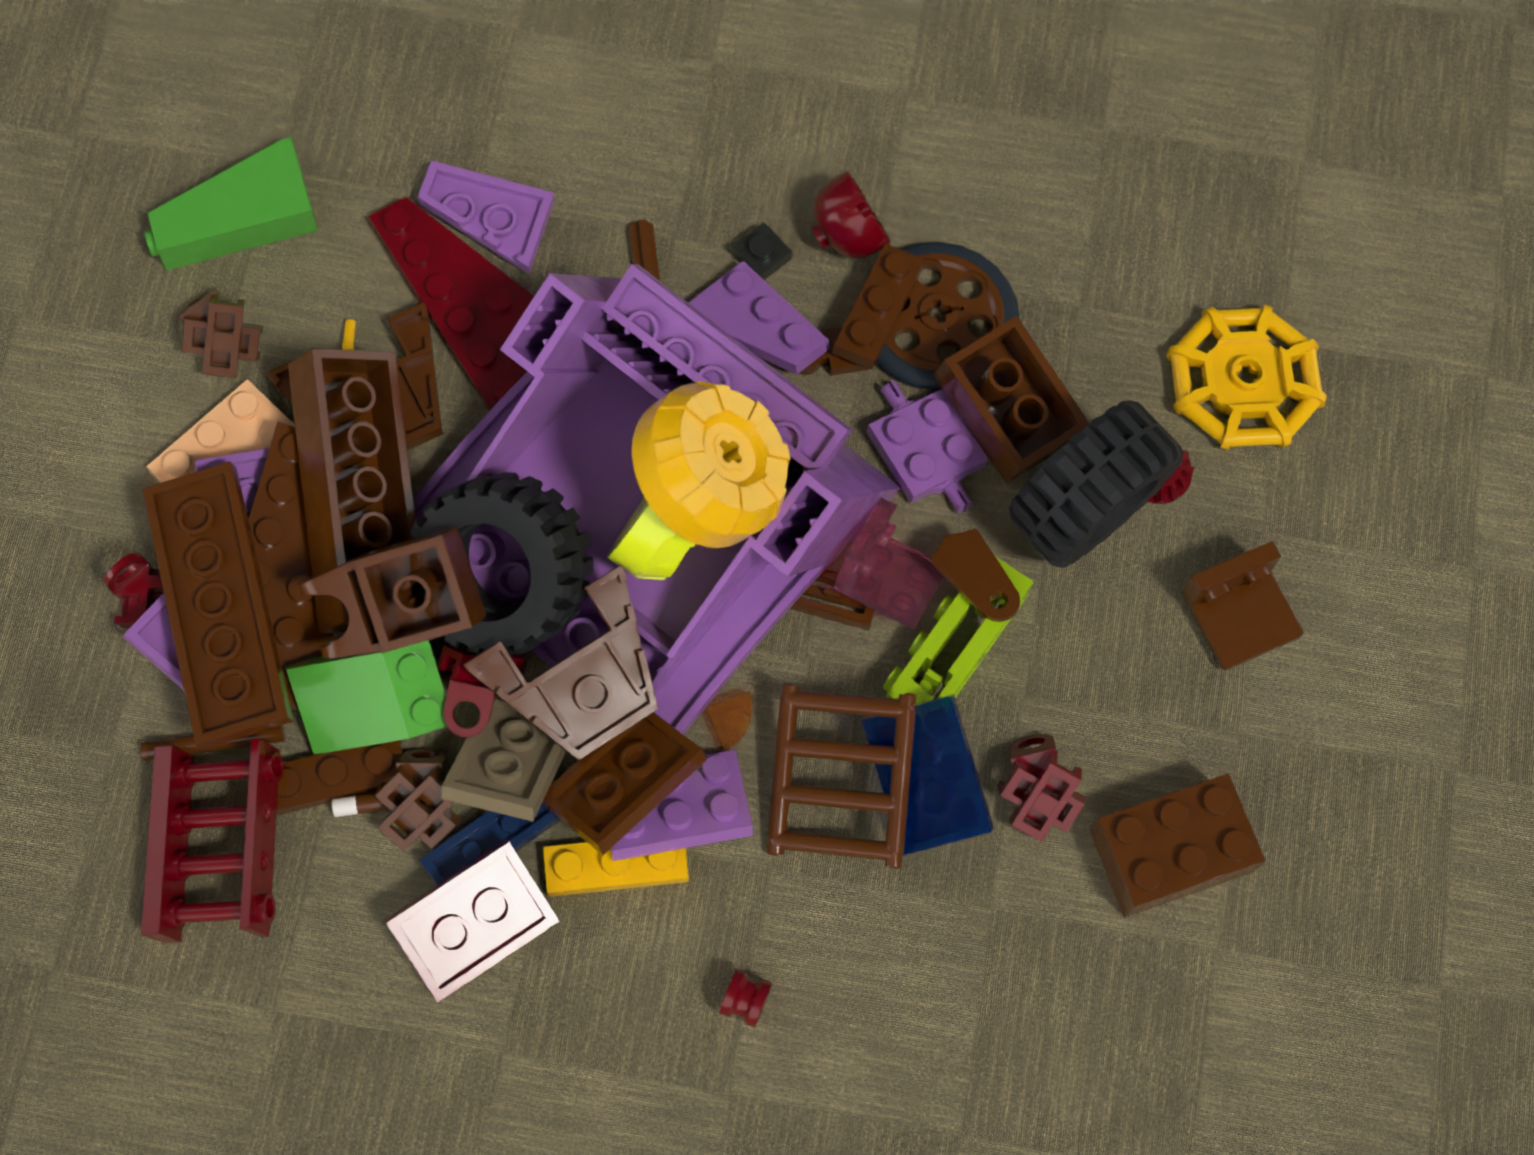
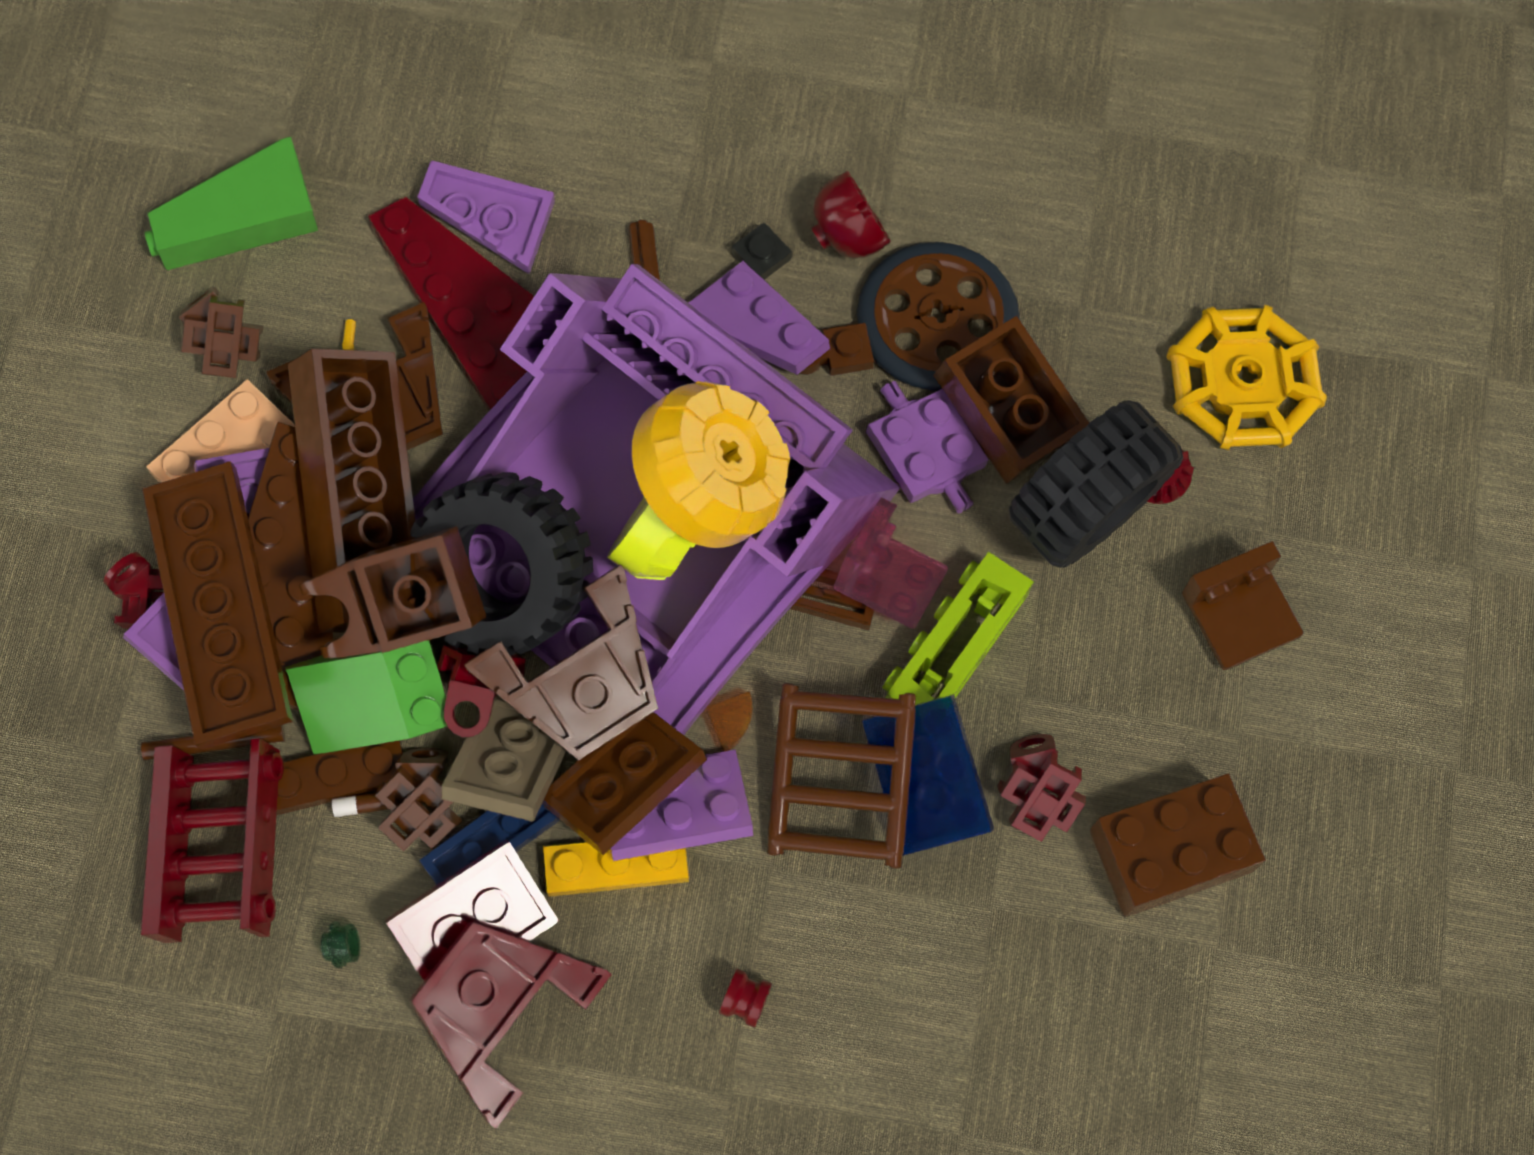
reddish brown plate [832,244,925,370] -> none
reddish brown piece [930,529,1020,622] -> none
none -> clear green plate [321,921,361,969]
none -> dark red wing [409,922,612,1129]

